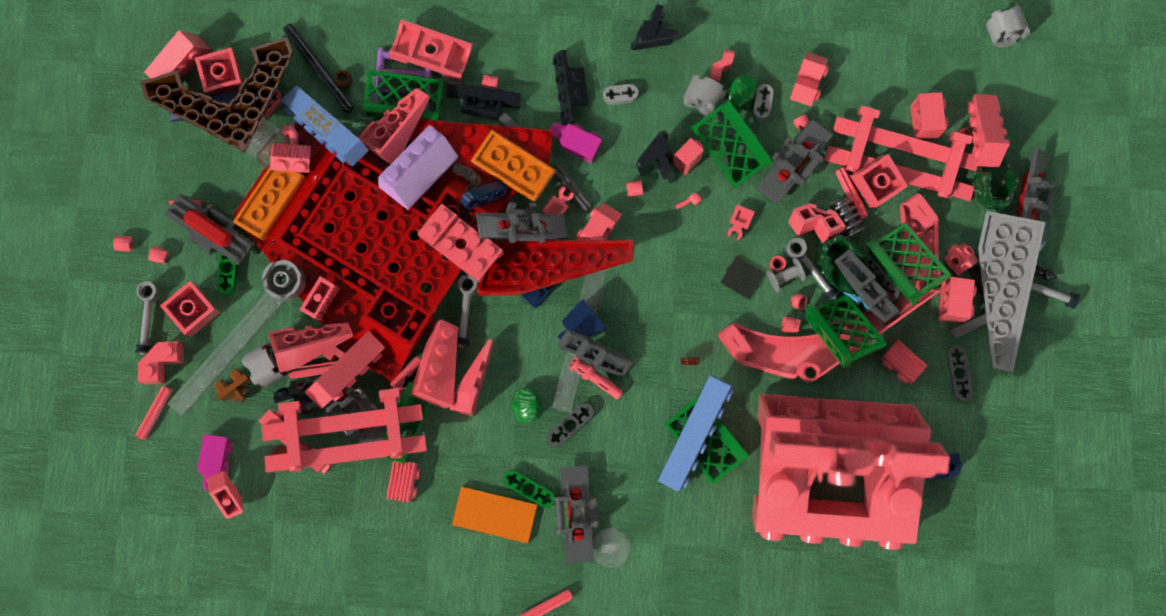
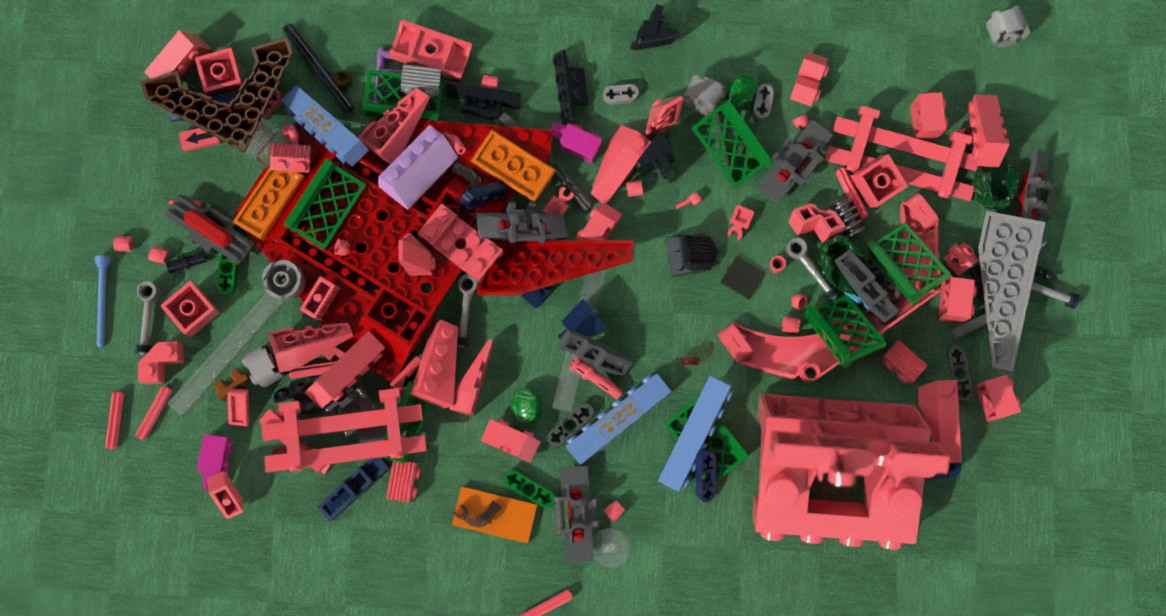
coral brick [673,138,704,175] -> none
coral piece [709,49,735,83] -> none
light grey piece [767,258,806,293] -> none
none -> medium blue piece [95,255,111,347]
none -> coral axle [105,392,124,449]
none -> black pin [166,251,207,273]
none -> coral tile [179,128,221,152]
none -> coral tile [227,388,250,427]
none -> green fence [284,159,366,250]
none -> dark blue slope [318,457,391,521]
none -> coral hinge [335,239,350,256]
none -> coral wedge [399,233,436,275]
none -> light grey brick [401,64,441,97]
none -> coral arm [442,132,466,155]
none -> clear smoke piece [454,500,502,528]
none -> coral brick [481,419,541,463]
none -> medium blue brick [566,374,672,466]
none -> coral wedge [590,125,651,204]
none -> coral hose [604,501,625,522]
none -> coral wedge [645,96,683,139]
none -> black piece [666,233,719,277]
none -> dark blue beam [695,448,716,503]
none -> coral wedge [918,380,962,463]
none -> coral brick [974,374,1021,422]

